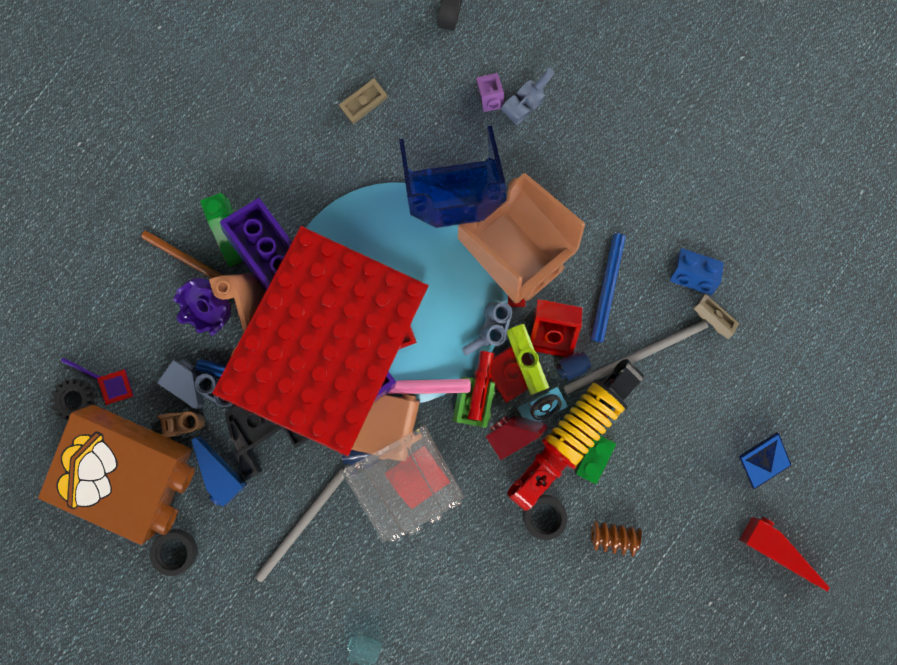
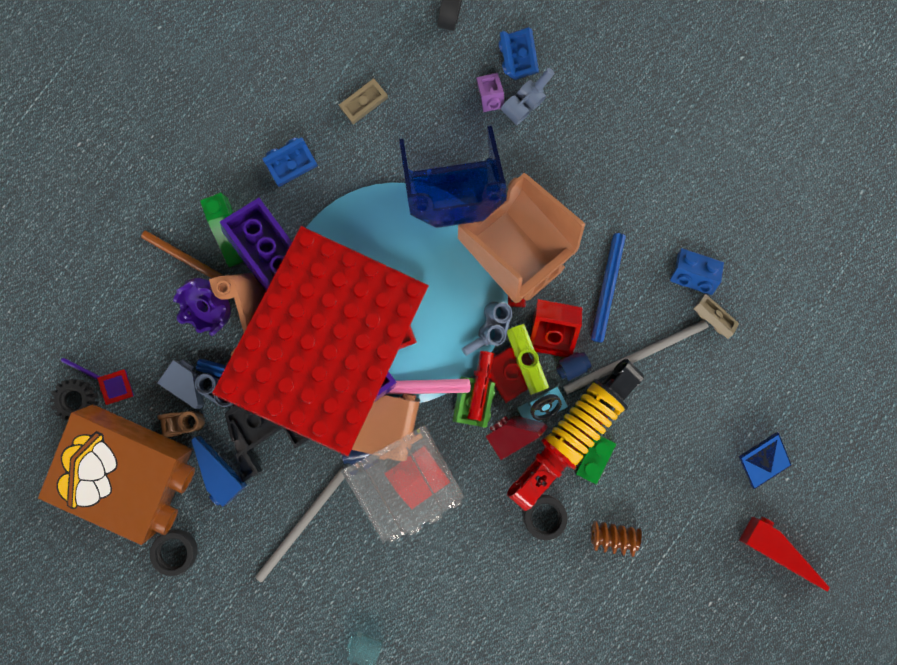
none -> blue bracket [262,137,318,187]
none -> blue bracket [499,27,539,80]

